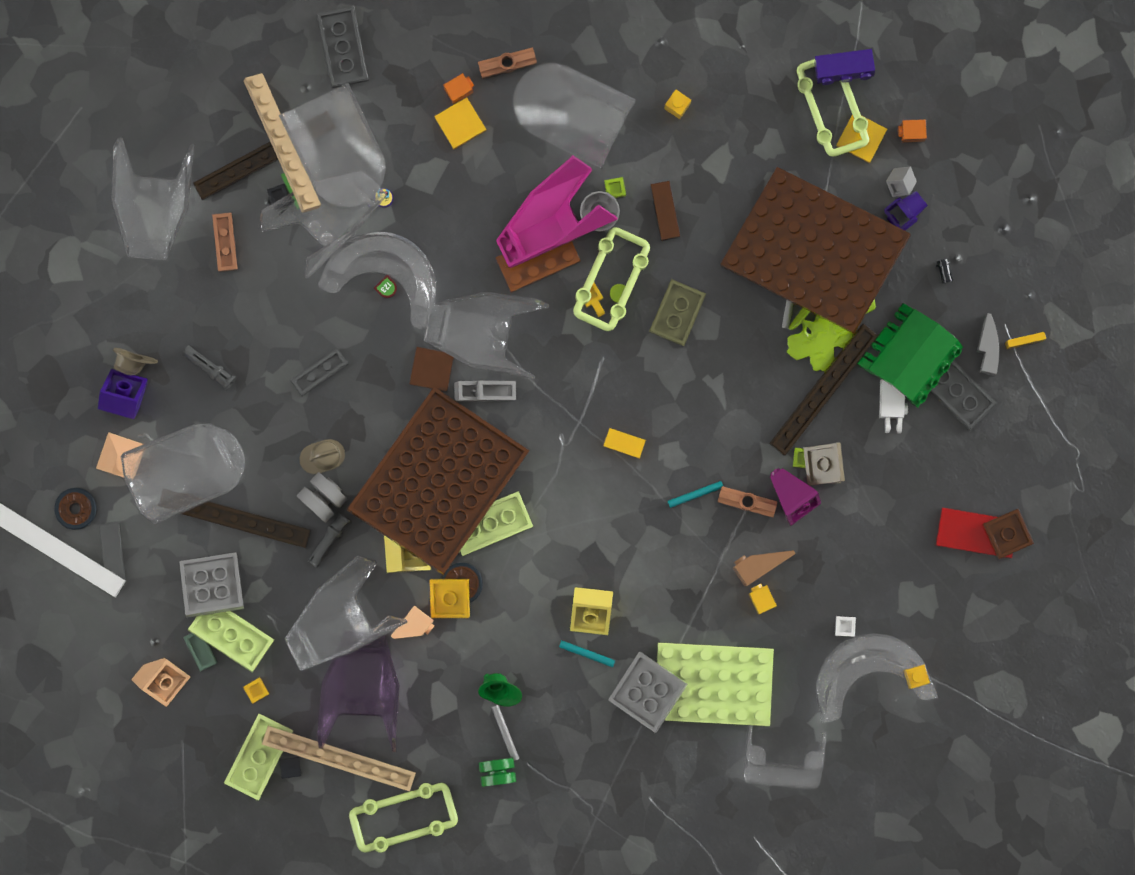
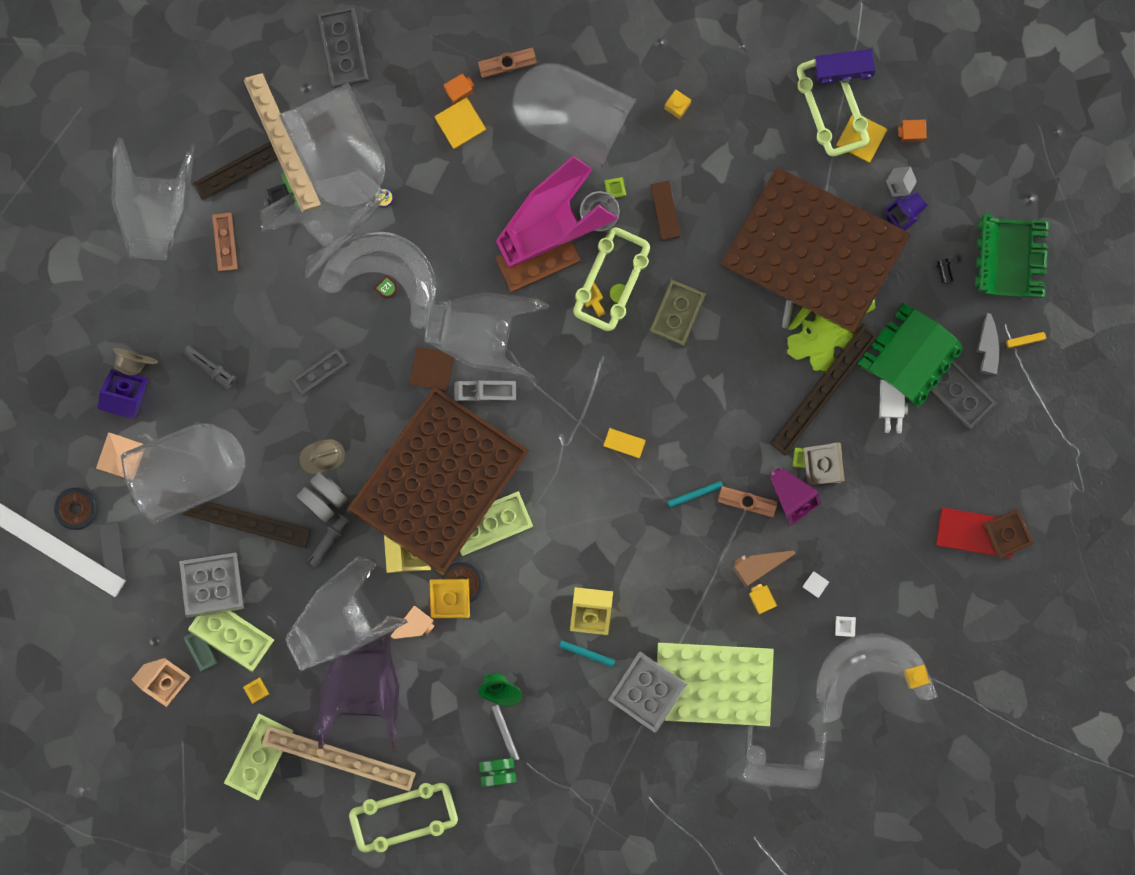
none -> white tile [803,571,829,598]
none -> green hinge [975,213,1049,298]

